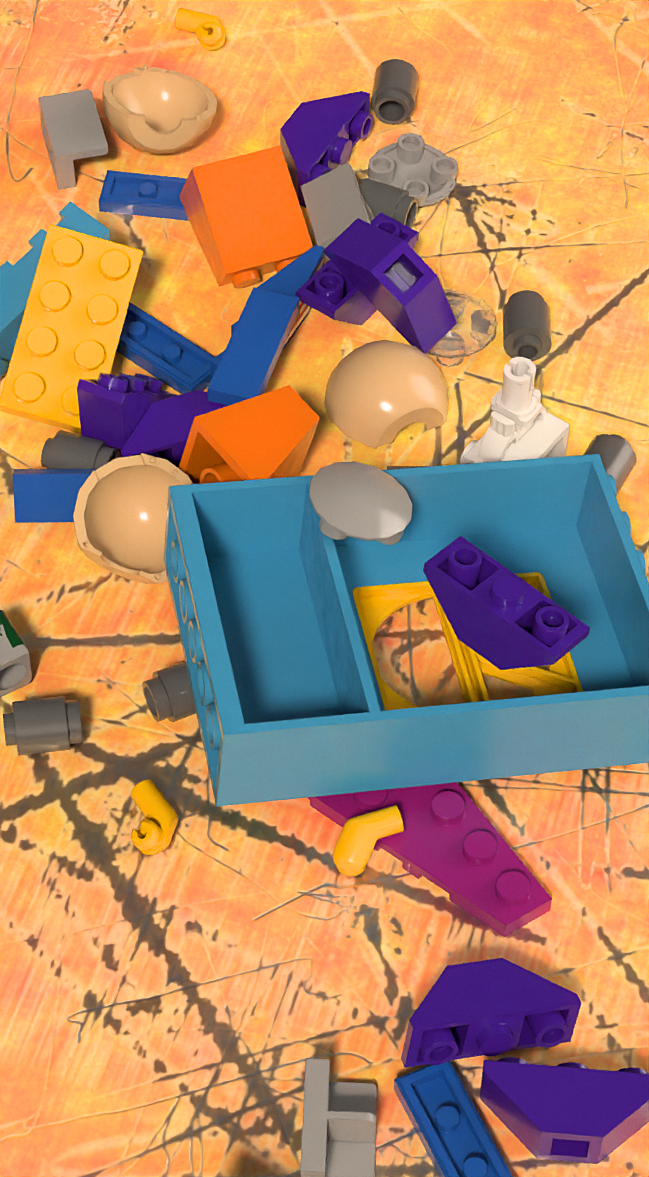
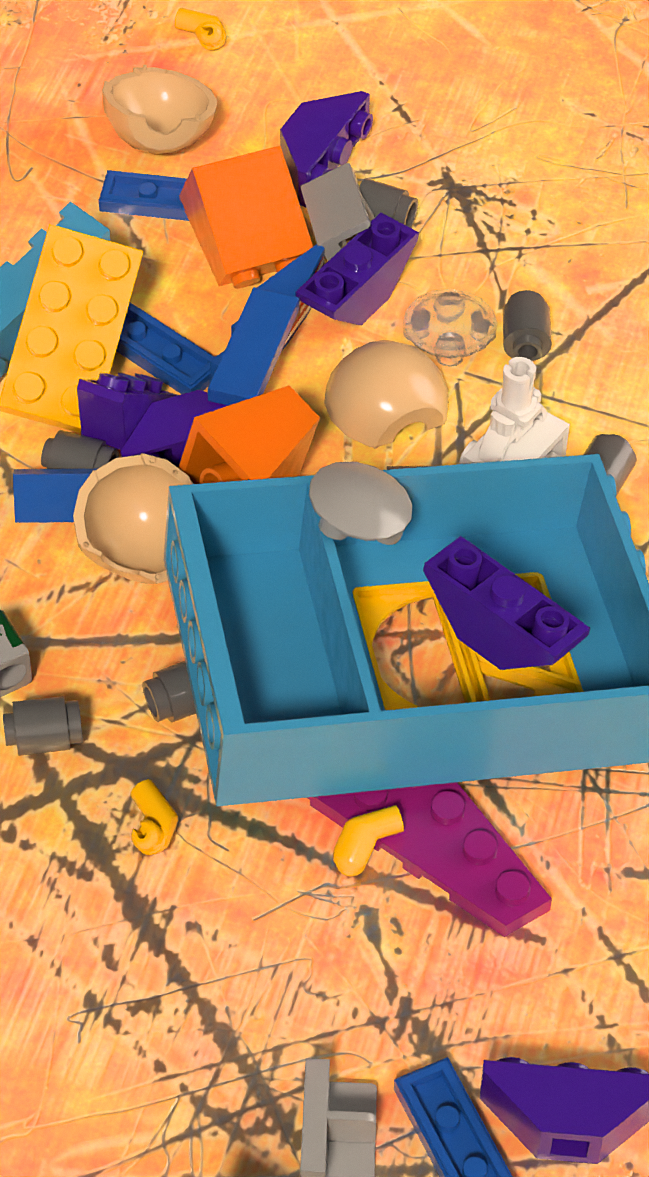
light grey panel [38,89,108,190] -> none
dark purple slope [322,218,457,354] -> none
light grey dish [367,133,458,207] -> none
dark grey brick [371,59,418,125] -> none
dark purple slope [401,958,582,1068] -> none

